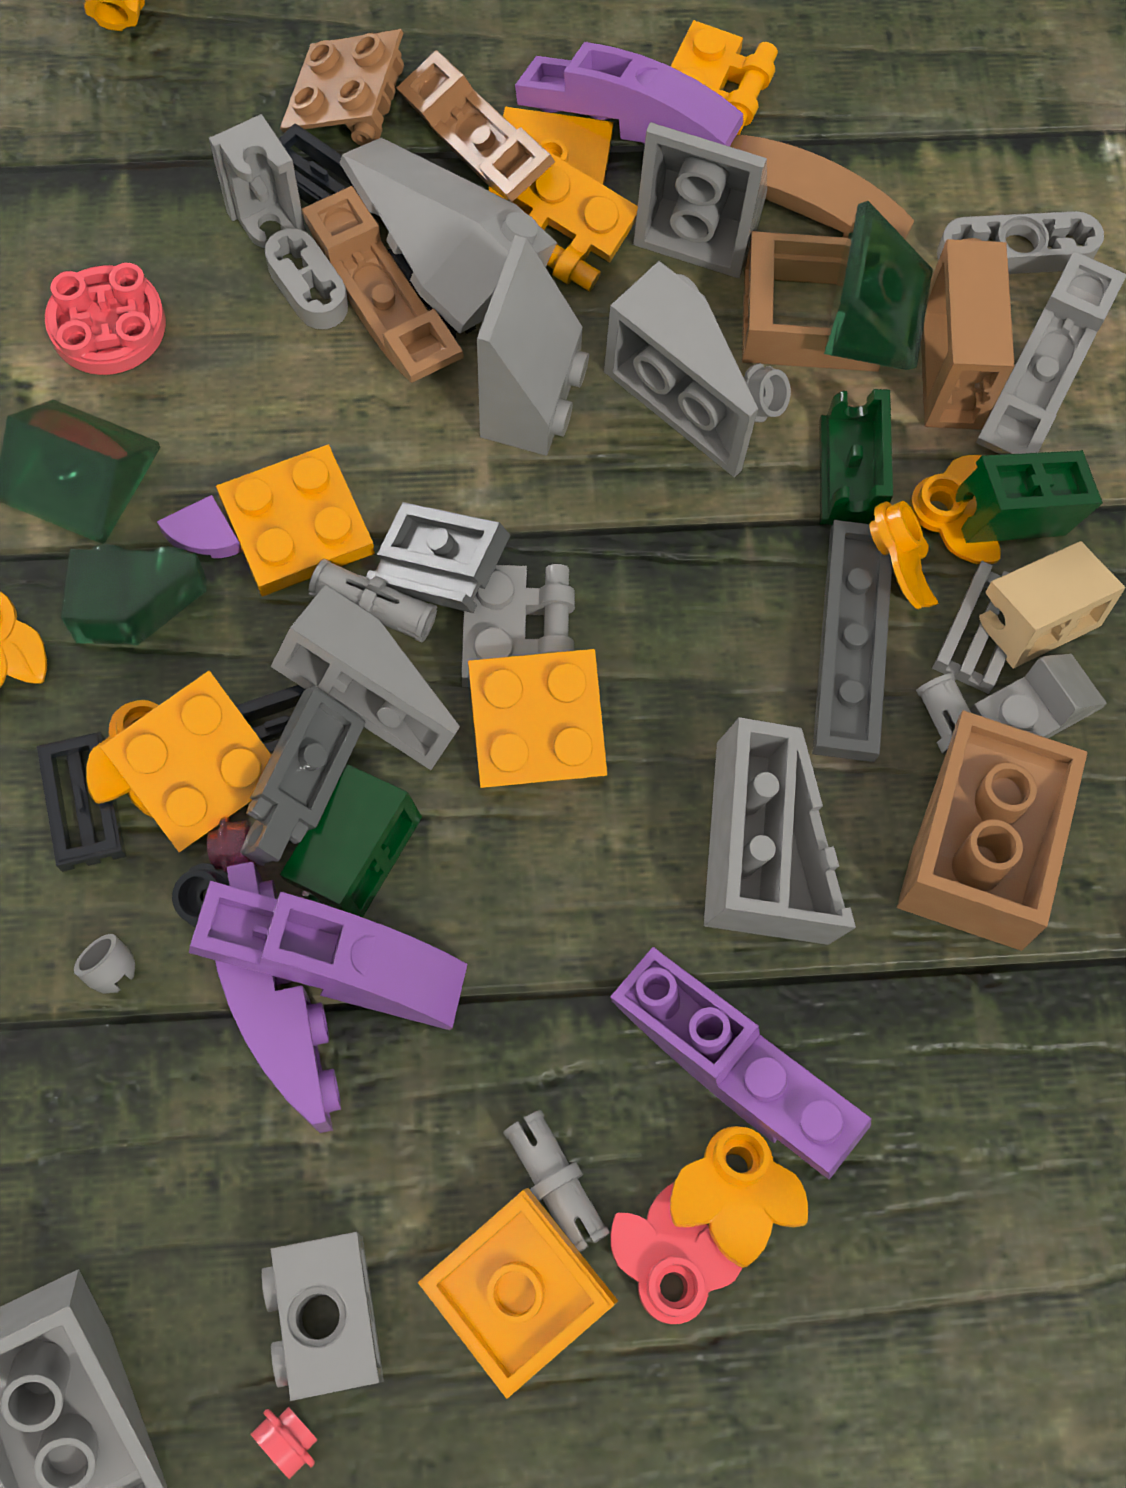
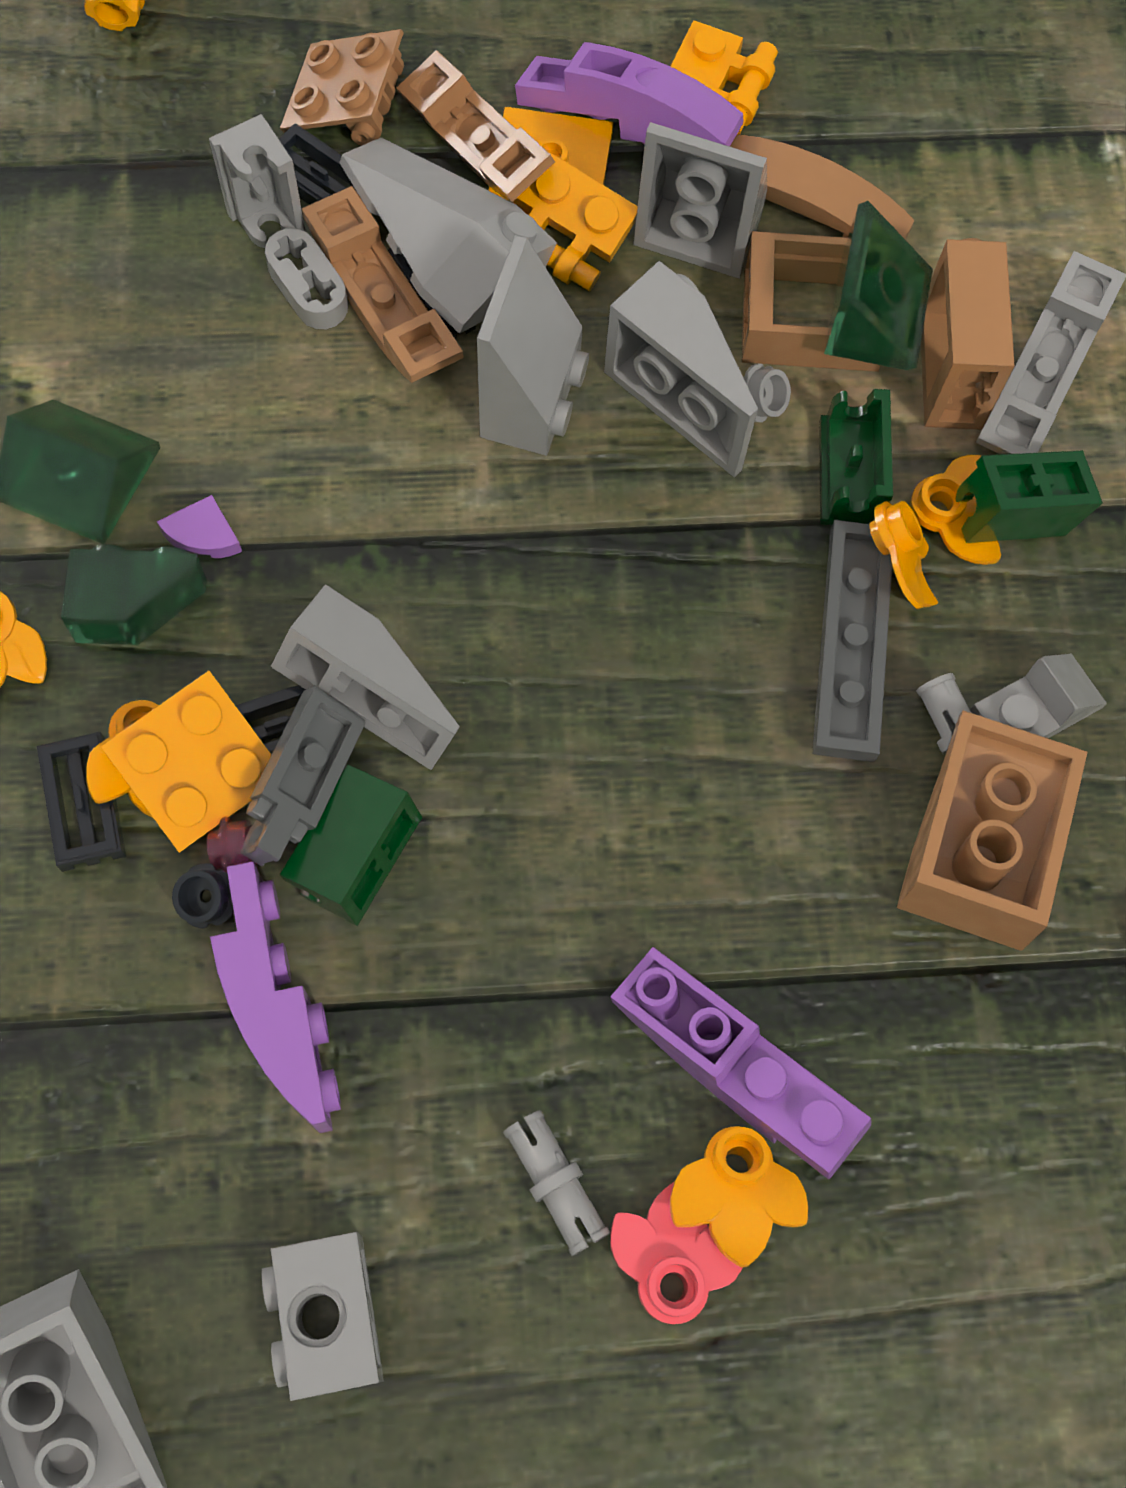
coral tile [45,263,166,375] -> none
light grey hinge [74,934,135,994] -> none
medium lavender slope [189,881,467,1030] -> none
light orange plate [216,444,375,597] -> none
coral plate [250,1407,317,1479] -> none
light grey pin [308,559,437,642] -> none
plate [366,502,510,613] -> none
light orange plate [418,1188,618,1399] -> none
light grey plate [462,564,575,687] -> none
light orange plate [468,649,607,788] -> none
light grey wedge [704,717,856,945] -> none
light grey tile [932,561,1009,694] -> none
light grey beam [937,211,1104,274] -> none
tan hinge [979,541,1126,669] -> none

